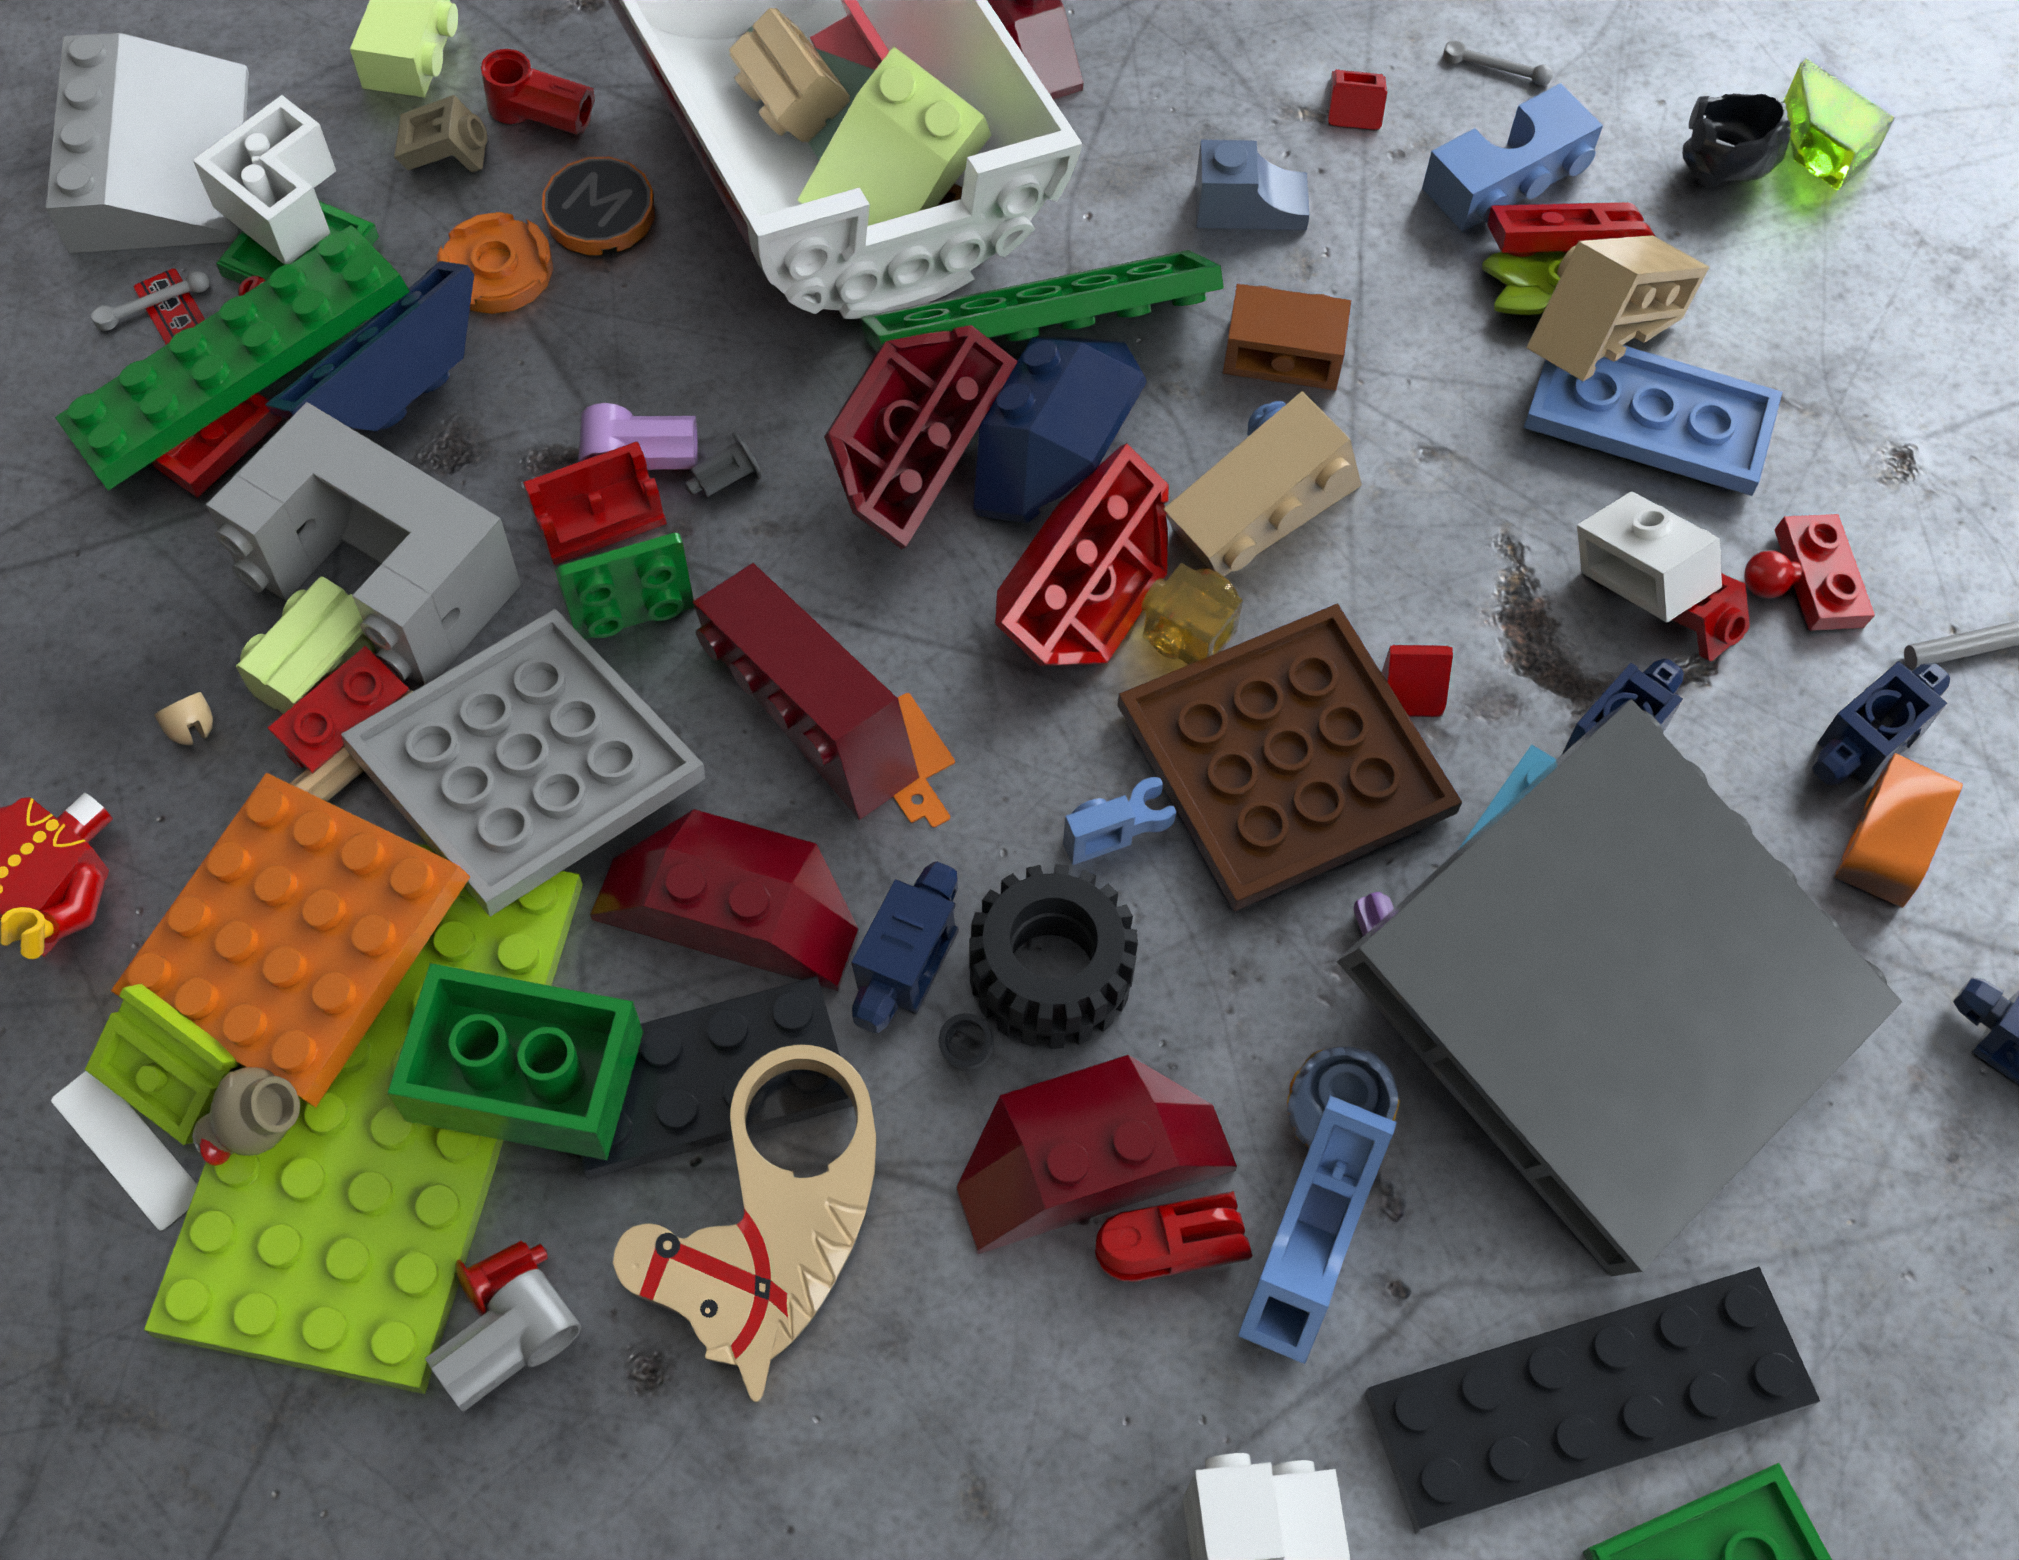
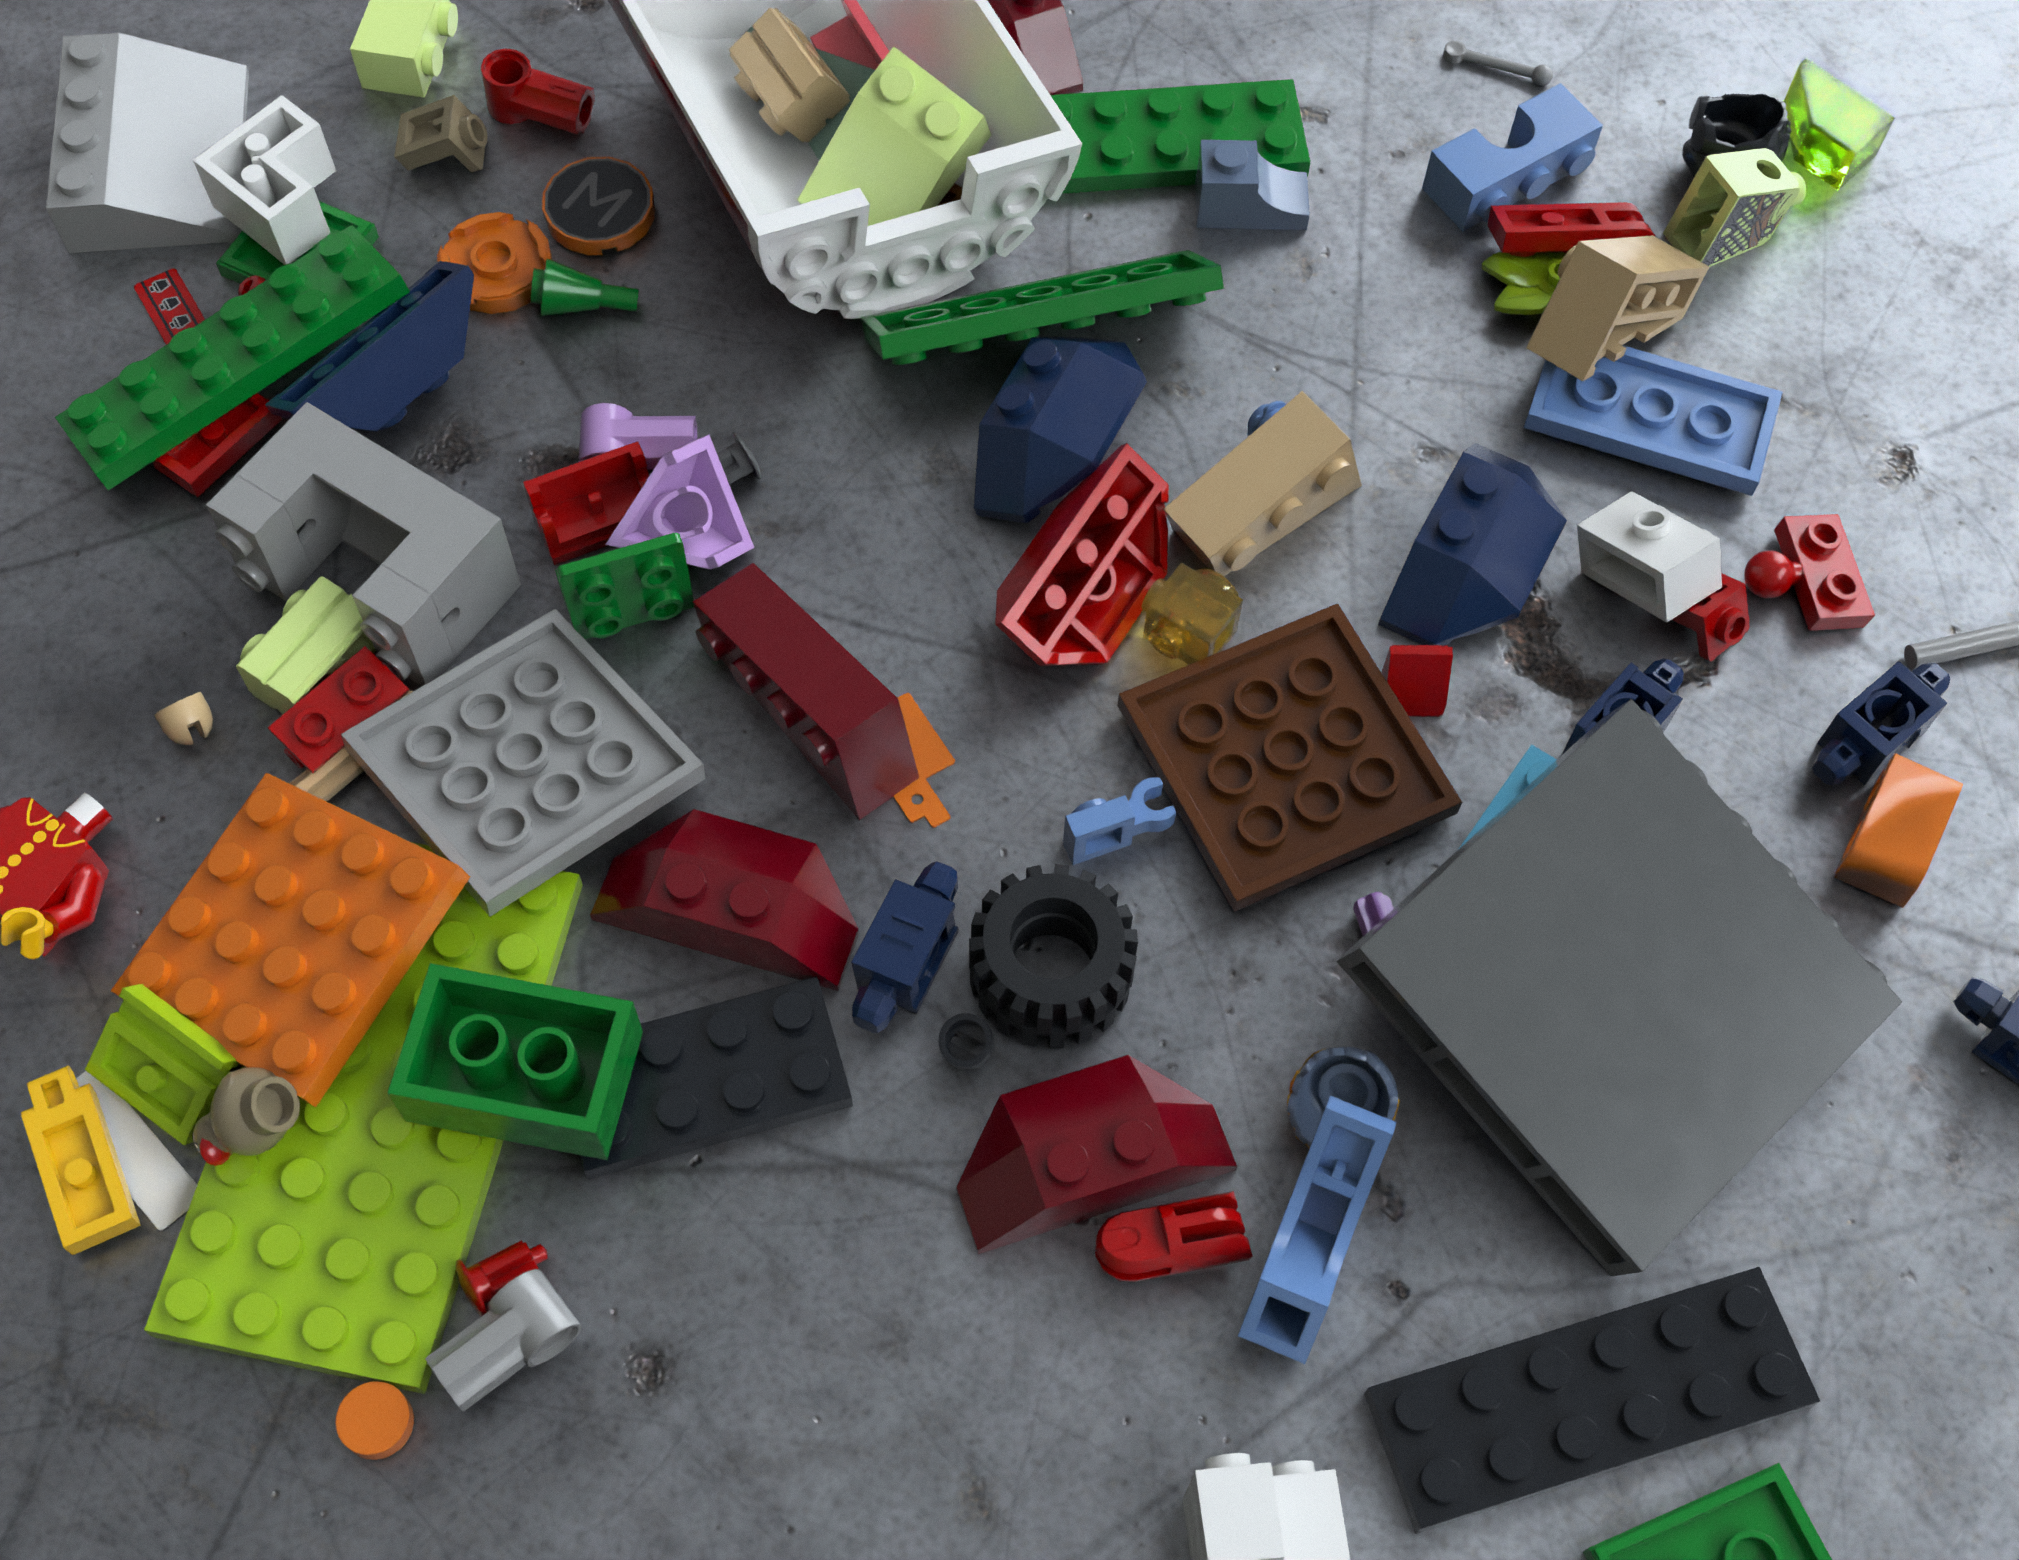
light grey hinge [91,270,210,331] -> none
tan animal [613,1045,876,1402] -> none
dark red wedge [824,325,1018,550] -> none
dark orange brick [1222,283,1352,390] -> none
red slope [1328,69,1387,130] -> none
none -> yellow hinge [21,1066,141,1255]
none -> orange tile [336,1381,414,1460]
none -> green cone [531,258,639,316]
none -> lavender slope [605,435,754,569]
none -> green plate [1050,79,1311,194]
none -> dark blue wedge [1378,443,1567,646]
none -> yellowish green torso [1663,148,1806,267]

